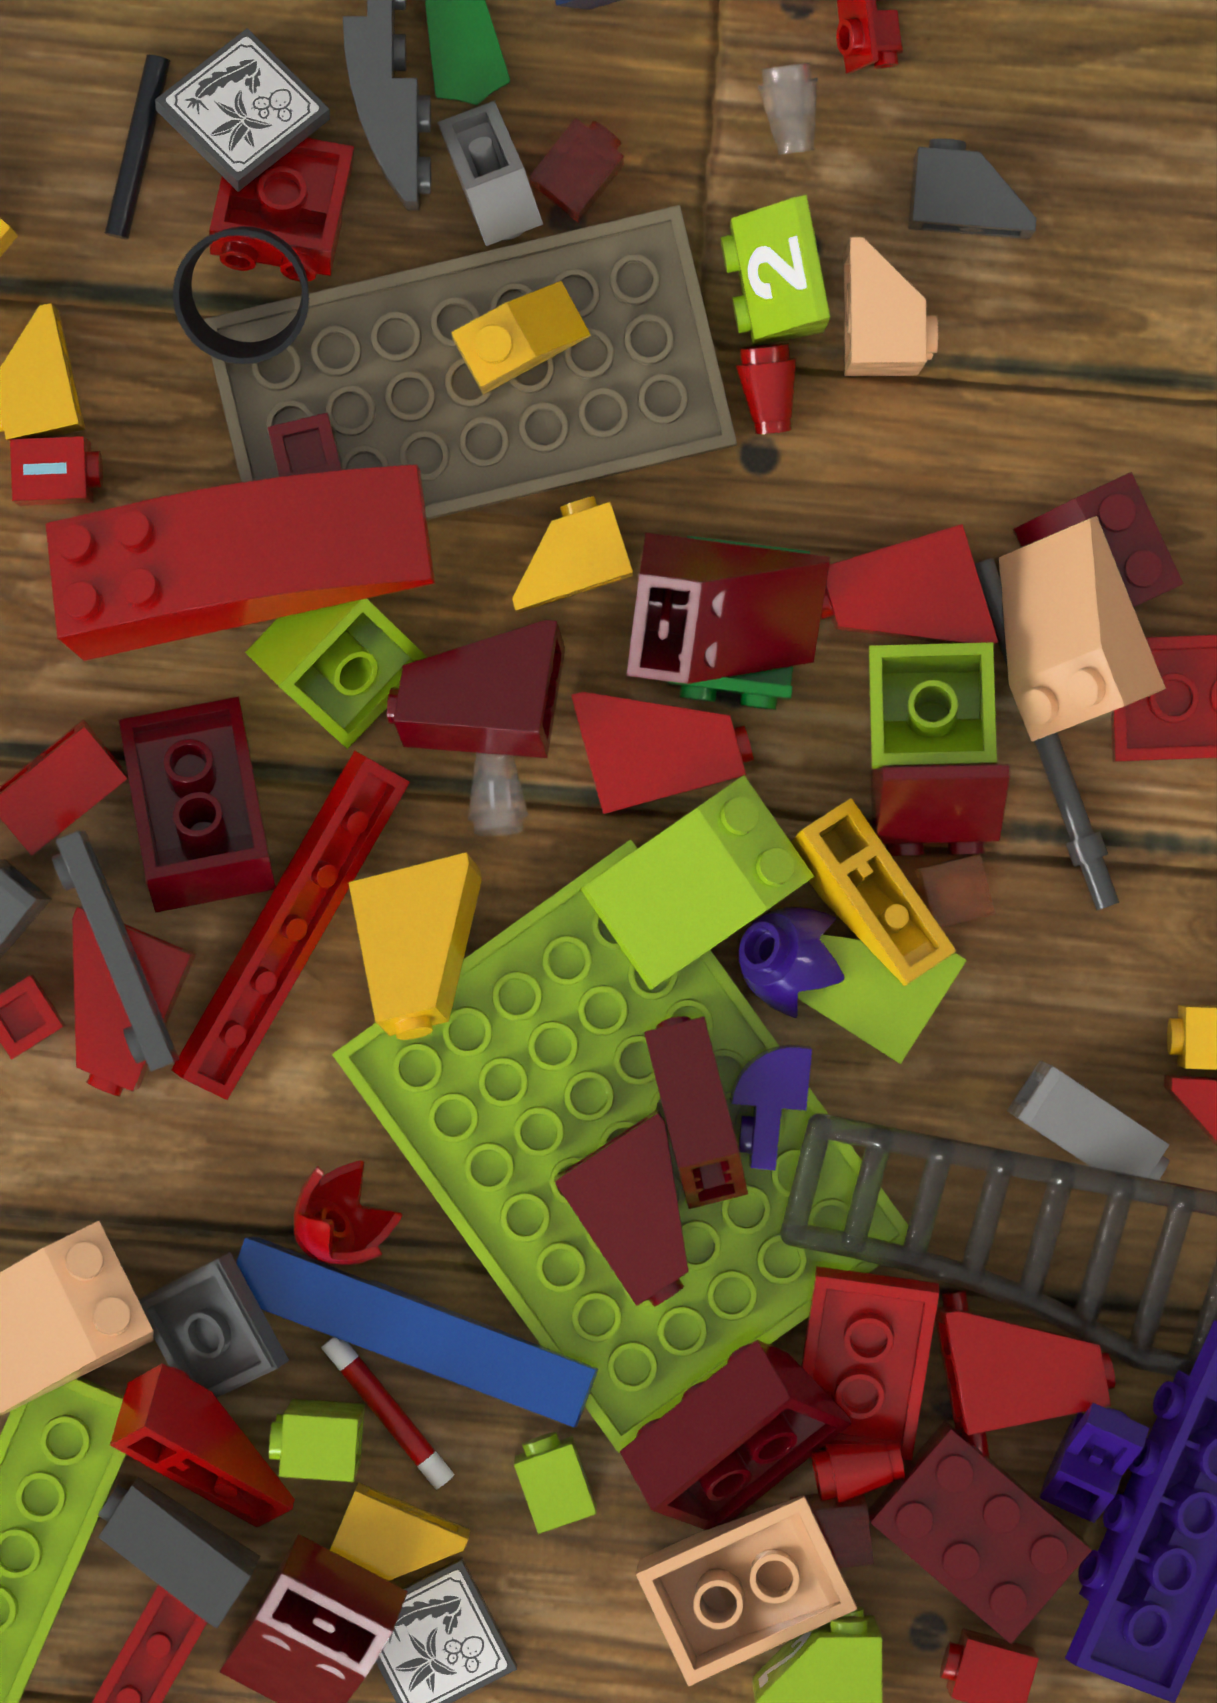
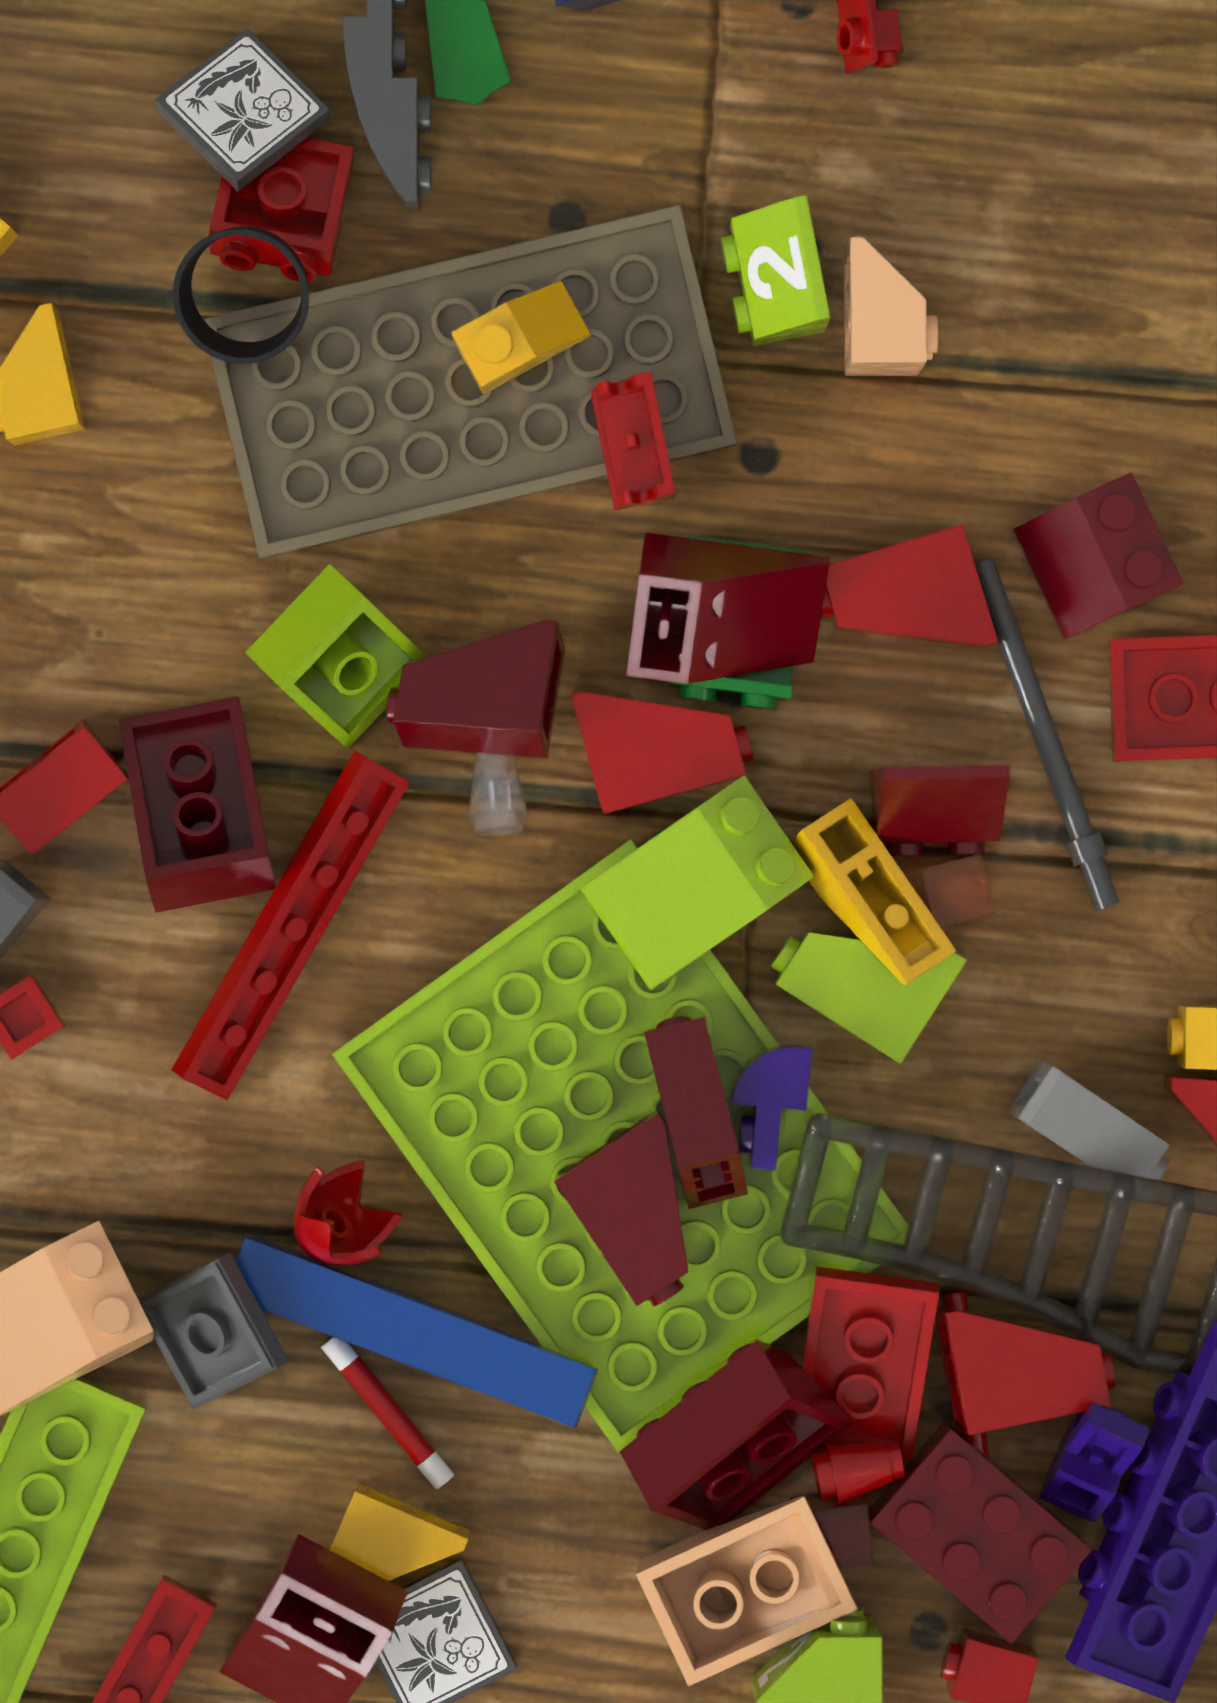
red brick [10,436,103,506] -> none
red slope [45,464,435,661] -> none
dark grey plate [52,830,180,1072] -> none
red slope [72,906,196,1097] -> none
dark grey slope [98,1477,261,1628] -> none
black bar [105,54,170,240] -> none
red slope [110,1363,295,1528] -> none
dark red plate [267,412,342,477] -> none
lime brick [269,1399,365,1482] -> none
yellow slope [348,852,482,1040] -> none
light grey slope [438,100,543,246] -> none
yellow slope [512,496,633,614] -> none
lime brick [514,1432,597,1534] -> none
clear red brick [530,118,624,223] -> none
red cone [736,343,796,434] -> none
dark purple piece [739,907,845,1018] -> none
clear cone [757,63,818,155] -> none
lime slope [869,642,997,769] -> none
dark grey slope [908,139,1037,239] -> none
light nougat slope [999,516,1166,742] -> none
none -> red hinge [590,371,676,511]

